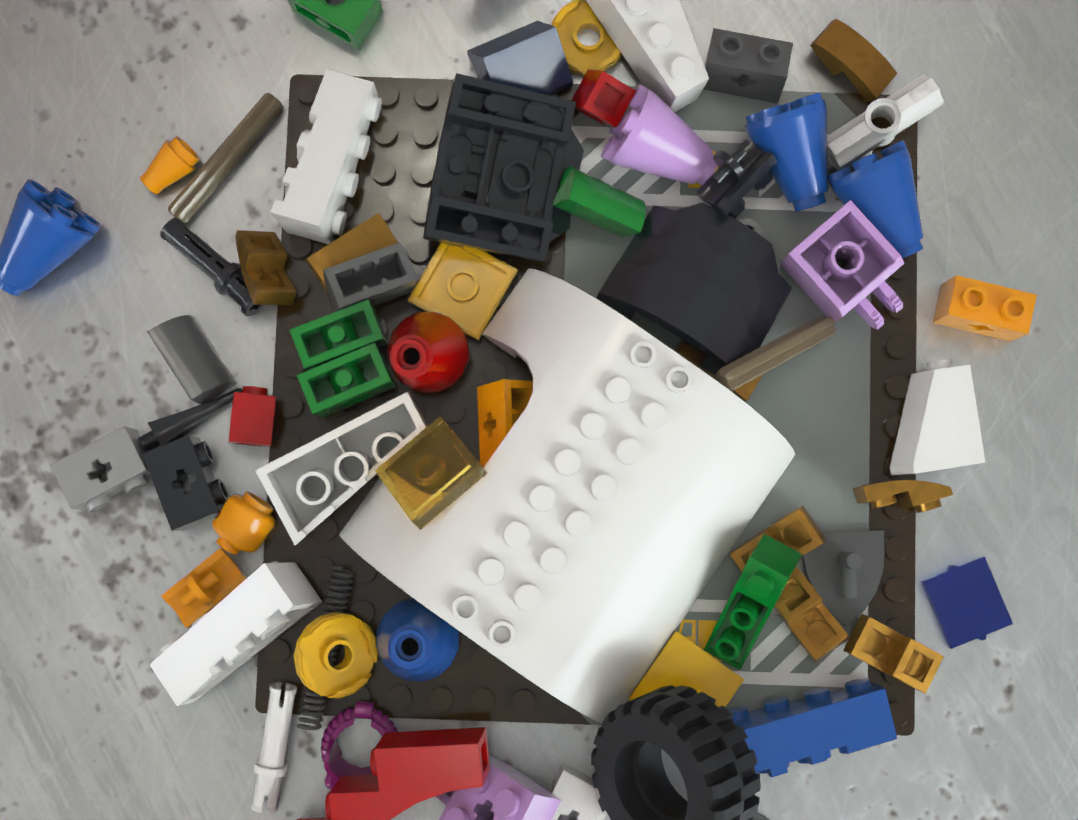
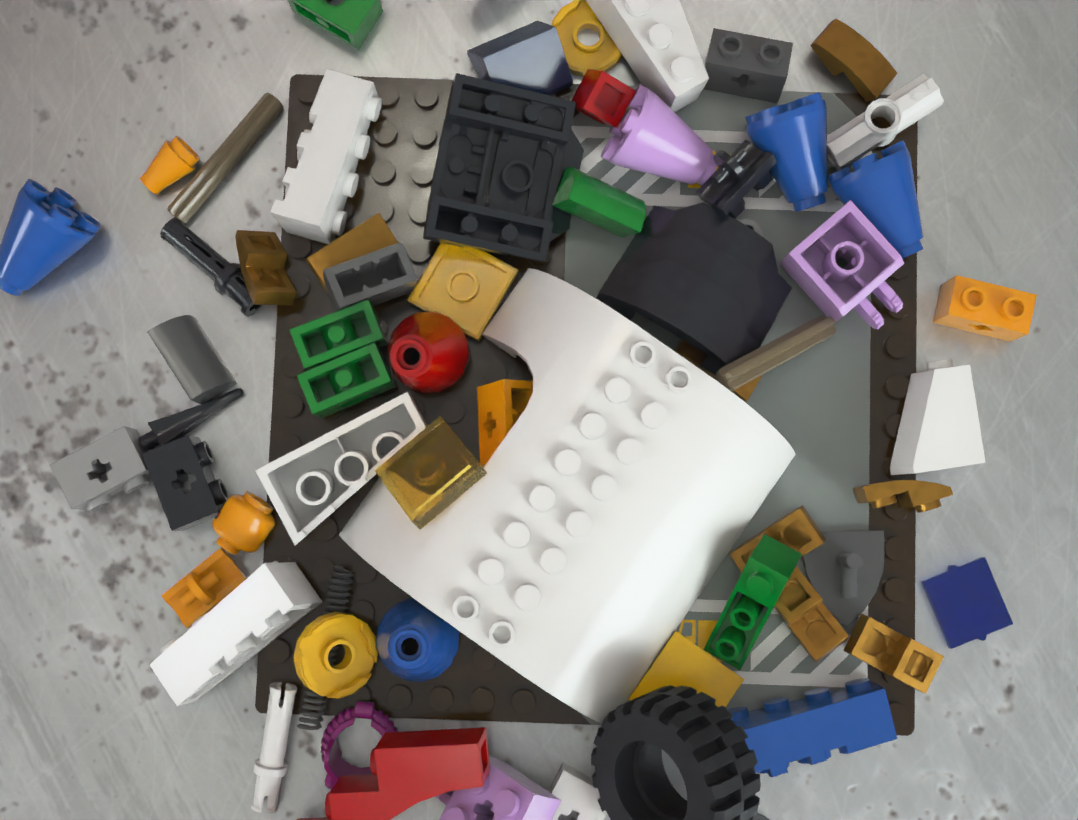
red brick [228,386,276,447] -> none

